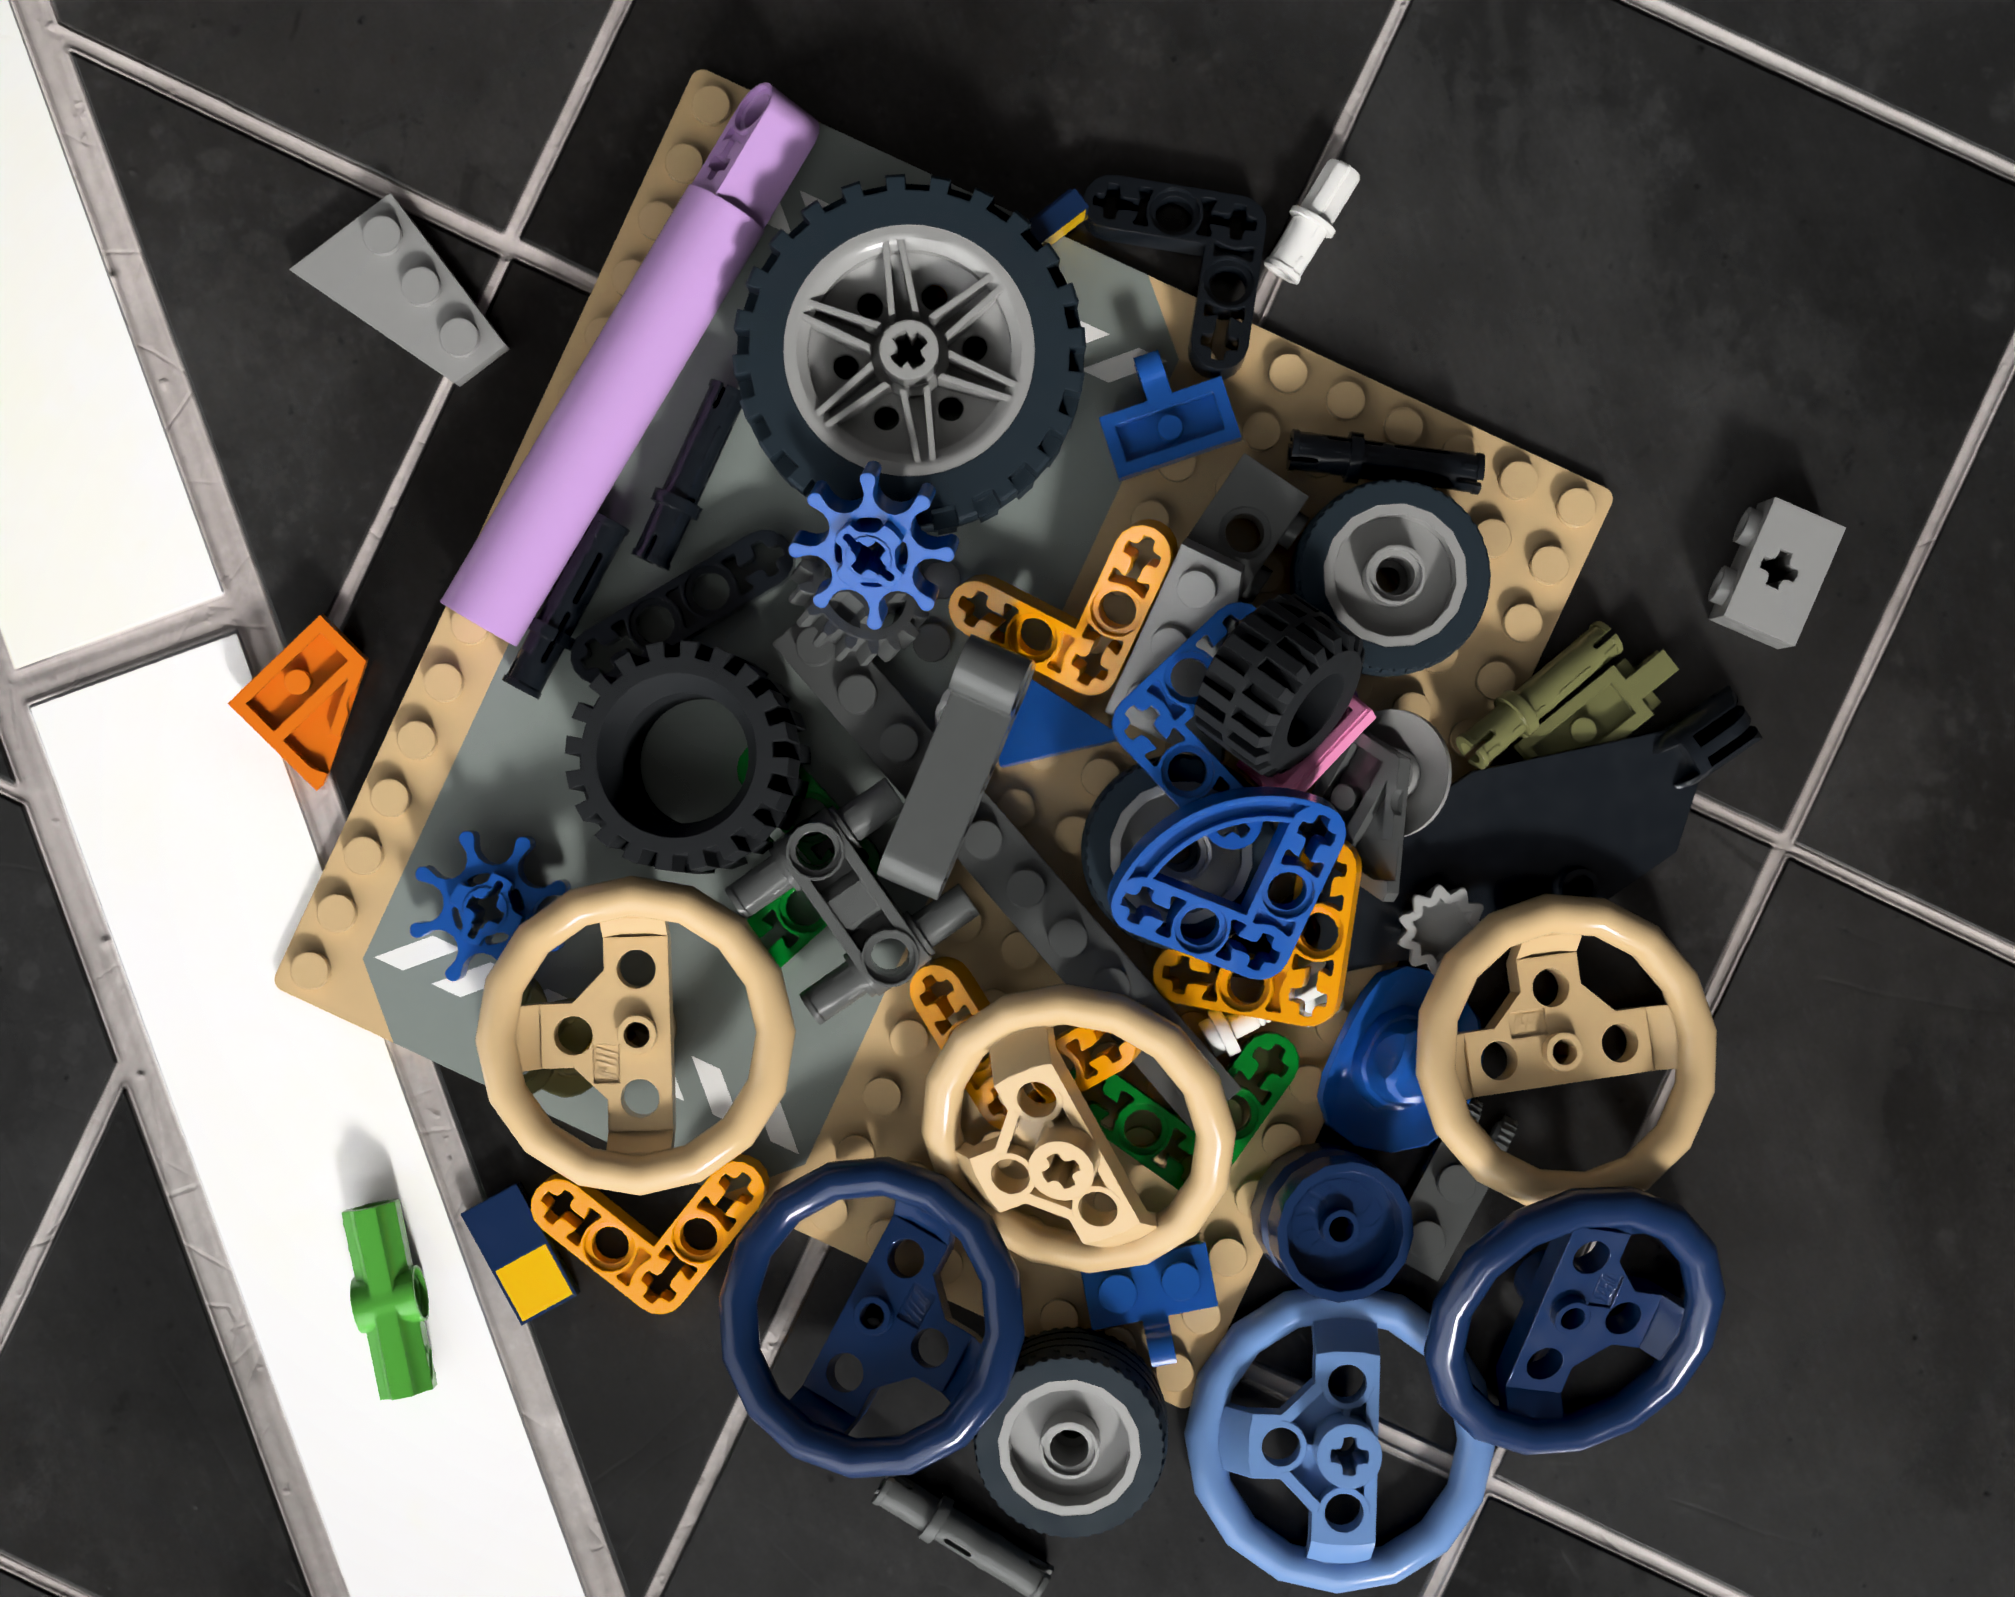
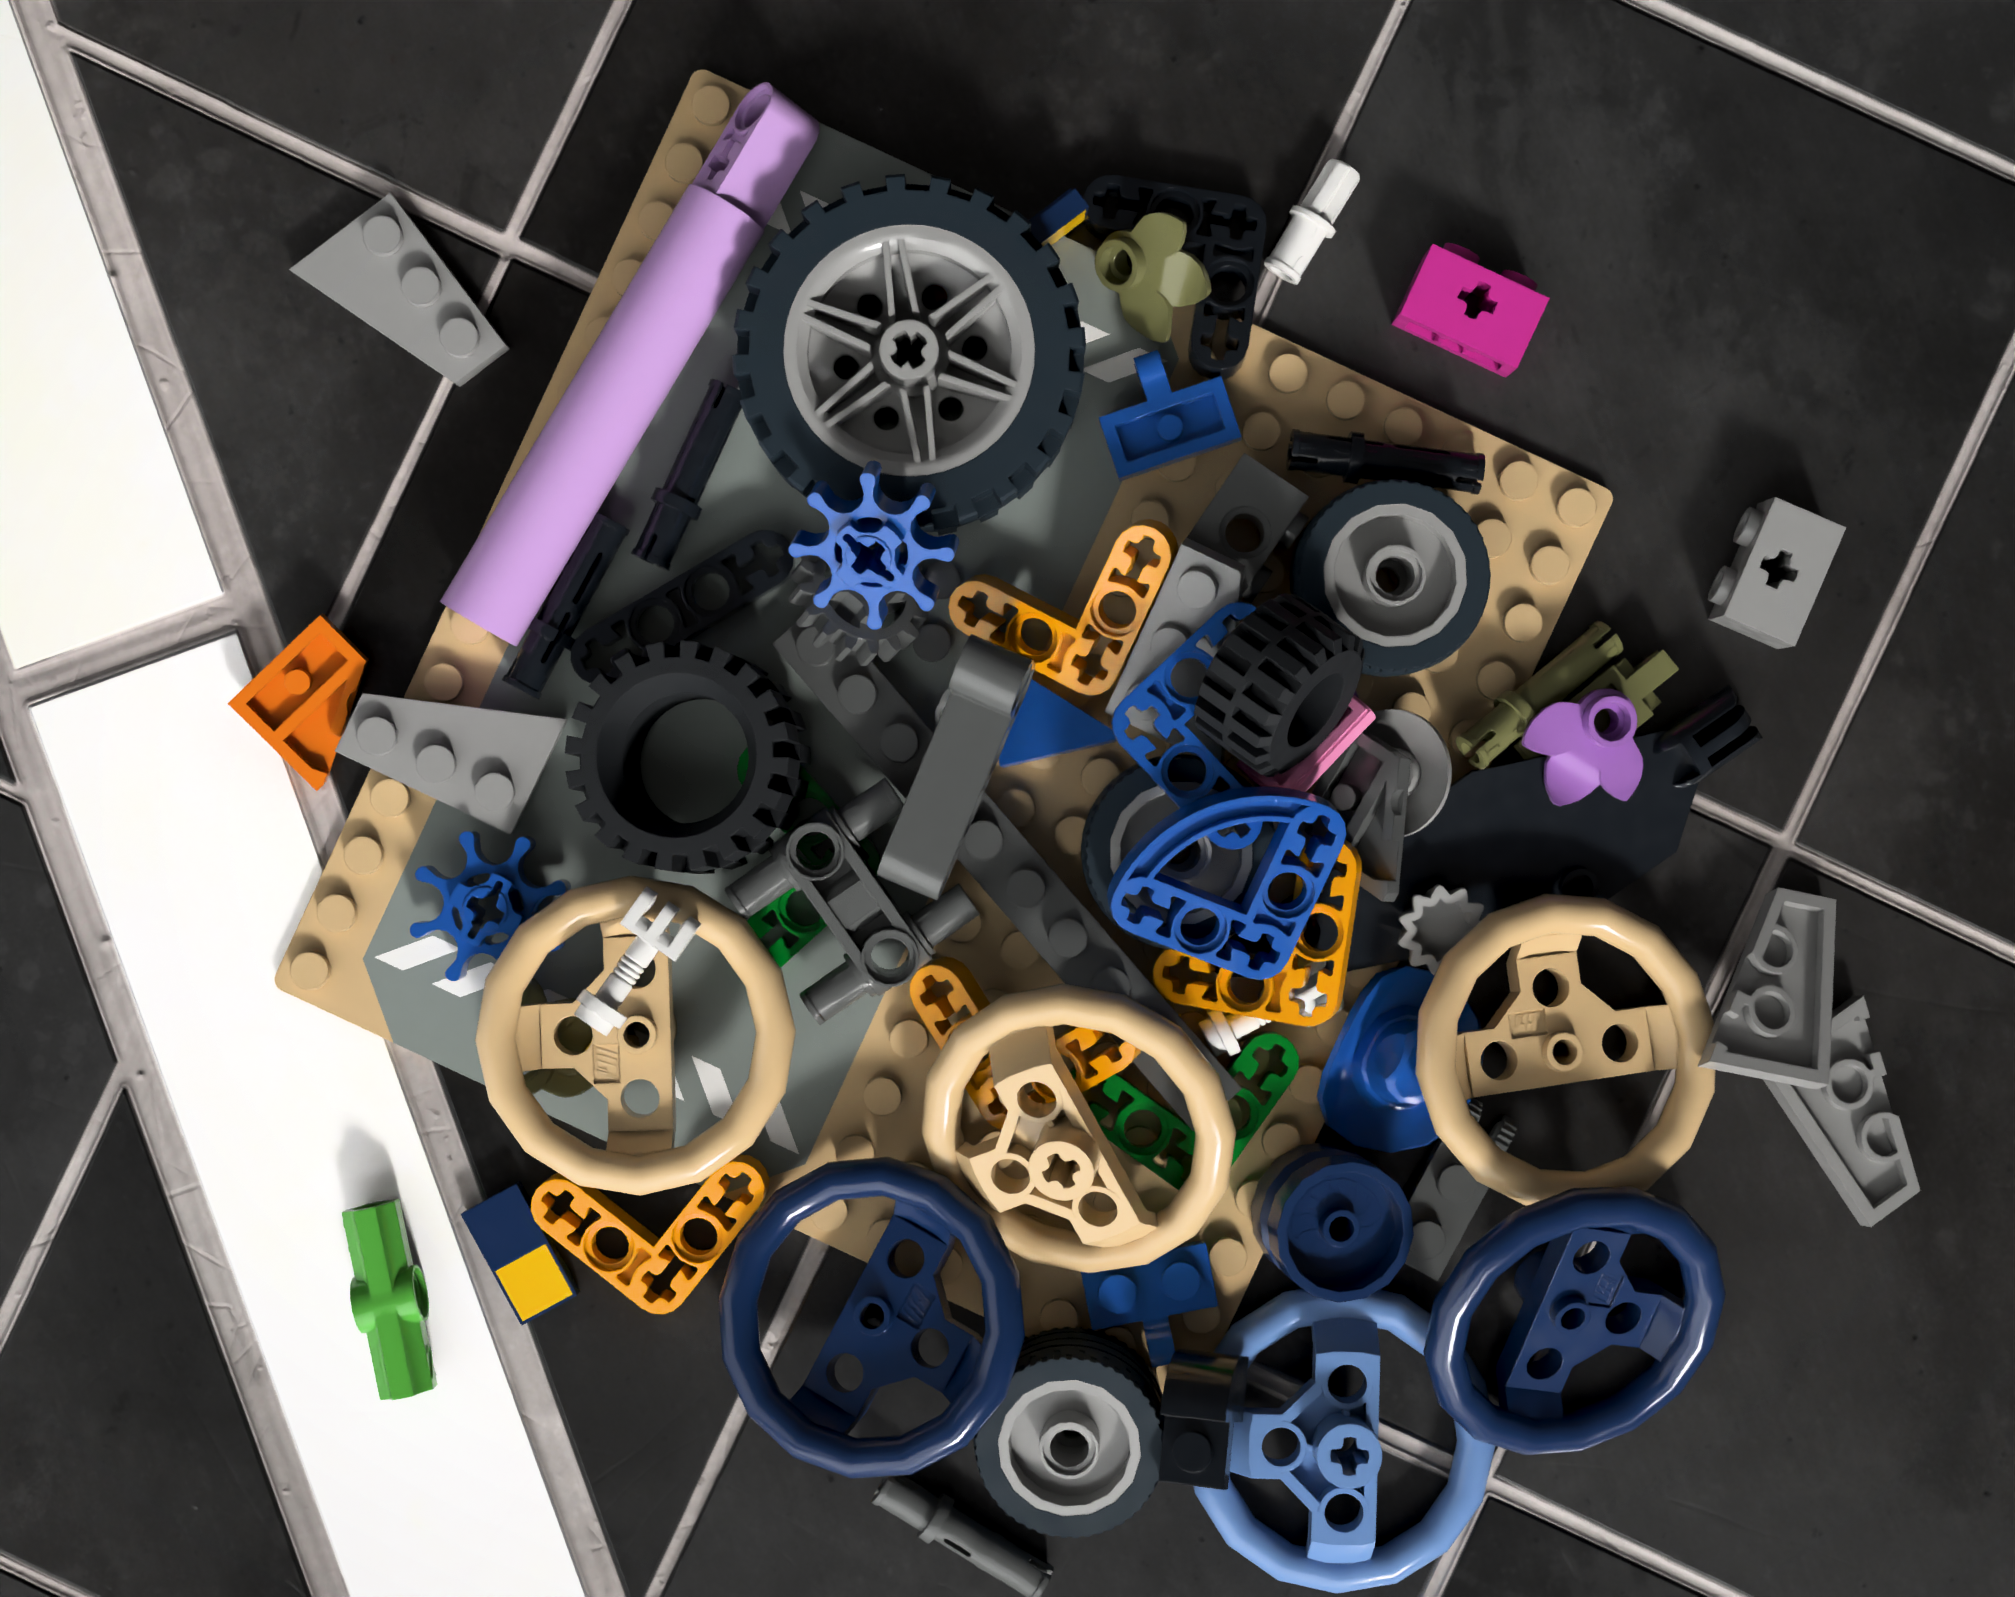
none -> light grey wing [335,693,568,834]
none -> white hinge [574,886,702,1036]
none -> olive plate [1095,212,1211,343]
none -> black brick [1158,1349,1249,1490]
none -> dark pink brick [1391,243,1550,378]
none -> medium lavender plate [1521,689,1643,806]
none -> light grey wing [1698,887,1837,1090]
none -> light grey wing [1763,995,1921,1227]

